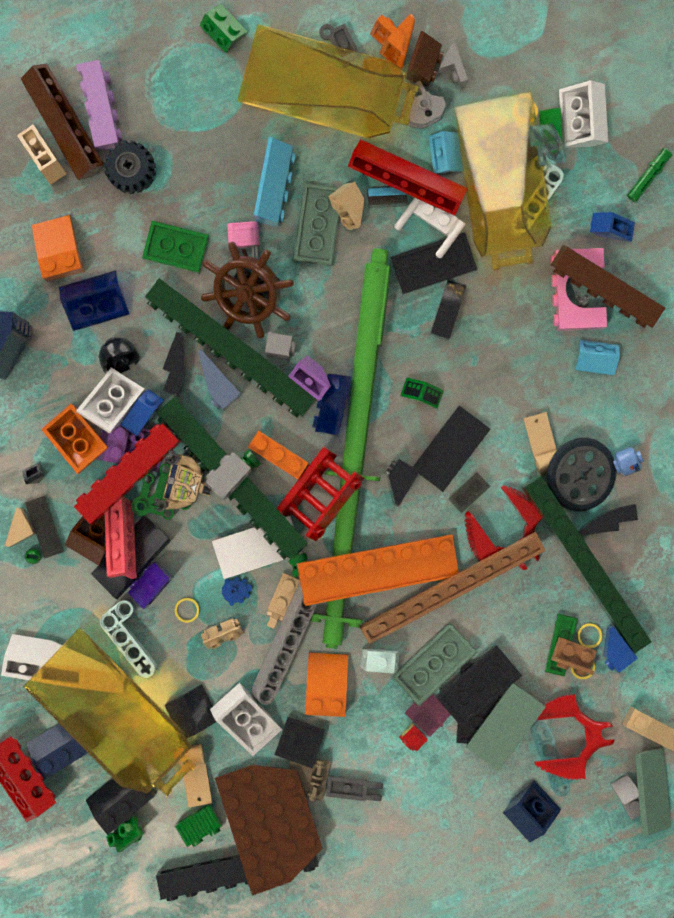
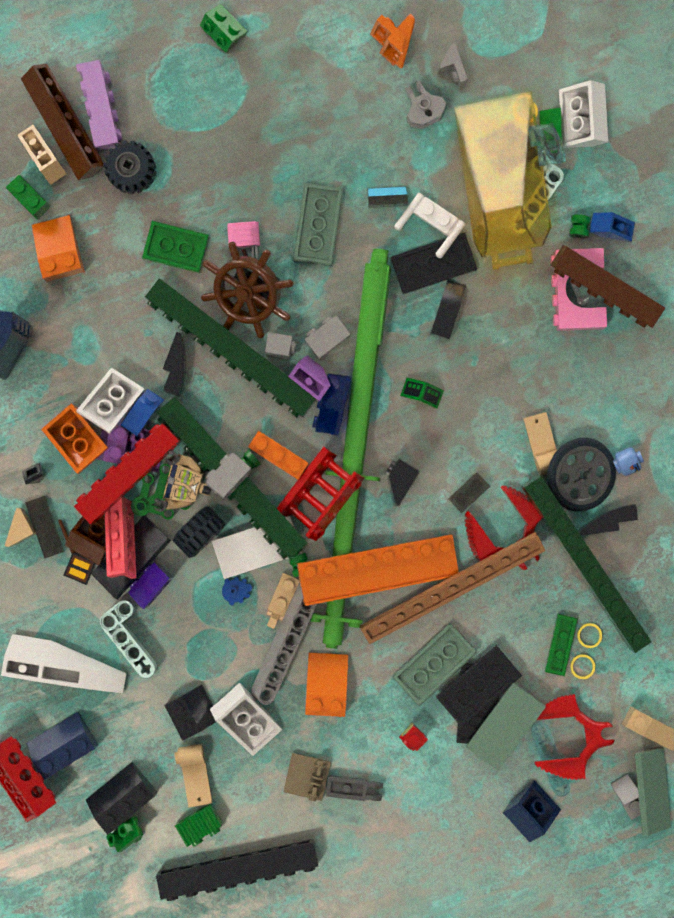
clear yellow windscreen [23,628,196,796] -> none
green hinge [25,548,42,564] -> none
clear blue slope [59,270,130,331] -> none
black cylinder [98,337,140,373] -> none
light yellow piece [175,598,199,623] -> none
sand blue slope [198,350,242,411] -> none
tan hinge [201,618,244,649] -> none
reddish brown plate [215,765,323,896] -> none
clear yellow windscreen [237,24,419,139] -> none
medium azure slope [254,137,296,227] -> none
black plate [274,717,325,768] -> none
dark grey hinge [319,23,362,69] -> none
tan slope [328,182,364,230] -> none
red brick [348,139,468,216] -> none
light aqua torso [361,648,400,673] -> none
clear pink piece [405,695,451,737] -> none
reddish brown slope [406,31,444,87] -> none
black tile [413,405,490,492] -> none
medium azure panel [428,131,463,175] -> none
medium nougat bracket [551,637,597,676] -> none
medium azure panel [576,340,620,375] -> none
blue slope [603,625,638,673] -> none
green pin [626,148,673,203] -> none
none -> green brick [6,175,50,220]
none -> piece [58,519,95,585]
none -> black wheel [173,506,225,558]
none -> light grey brick [305,316,351,360]
none -> green wheel [569,214,591,238]

